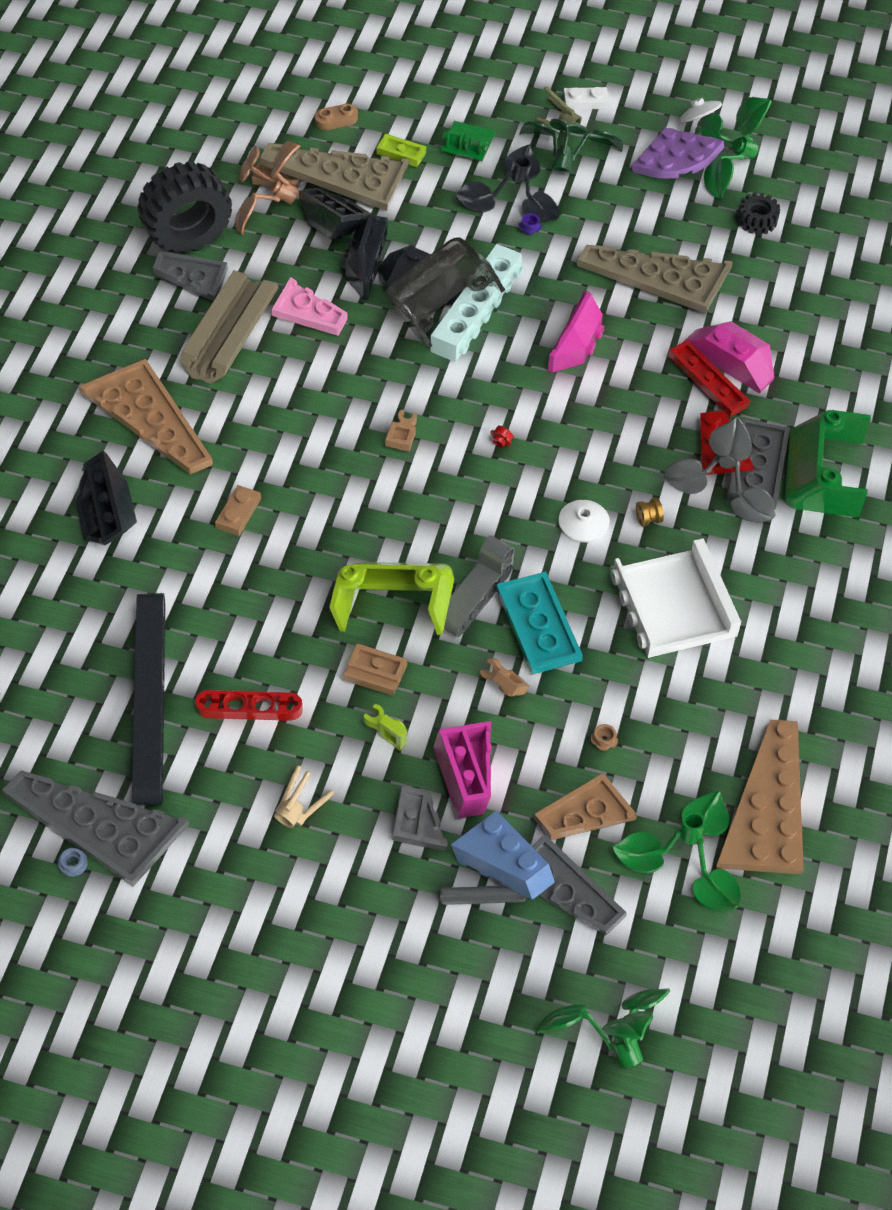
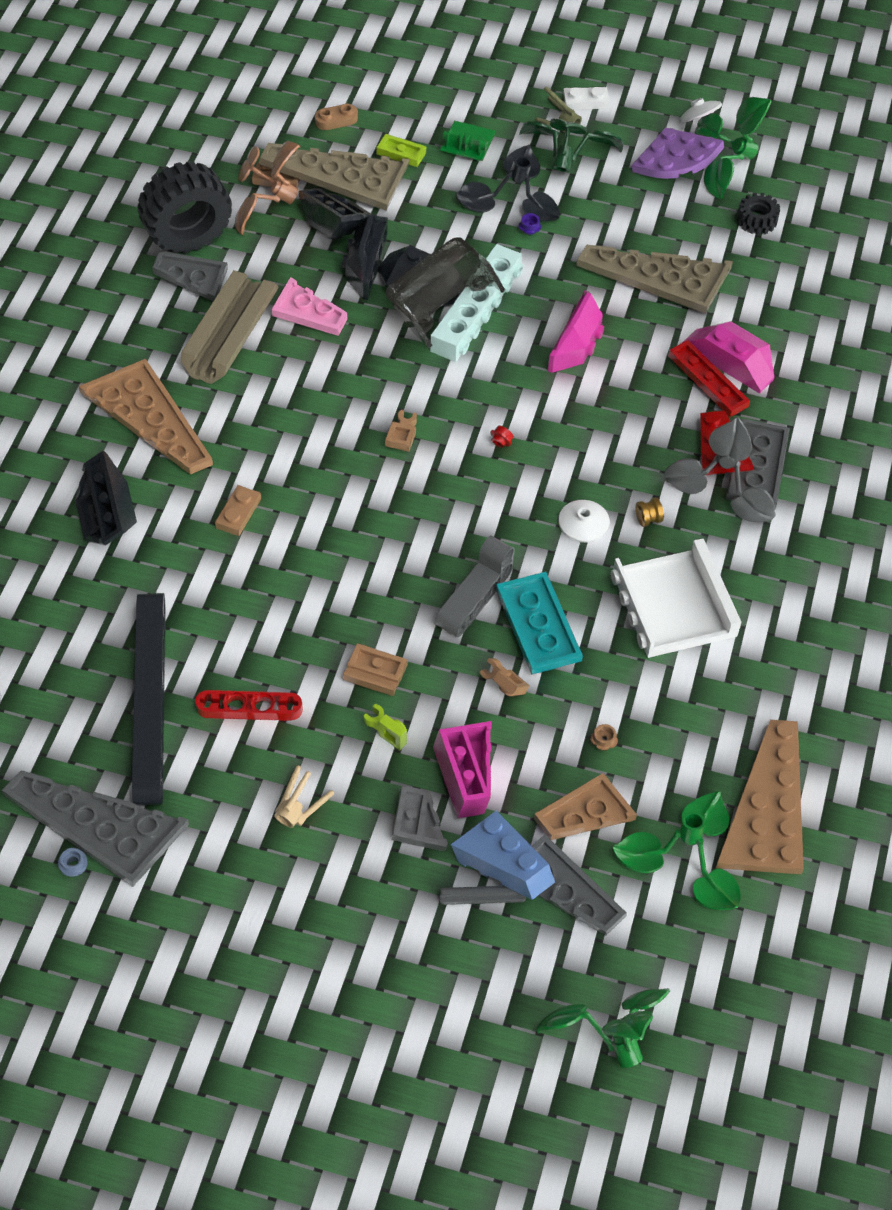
lime windscreen [329,562,454,635] -> none
green windscreen [784,410,871,518] -> none

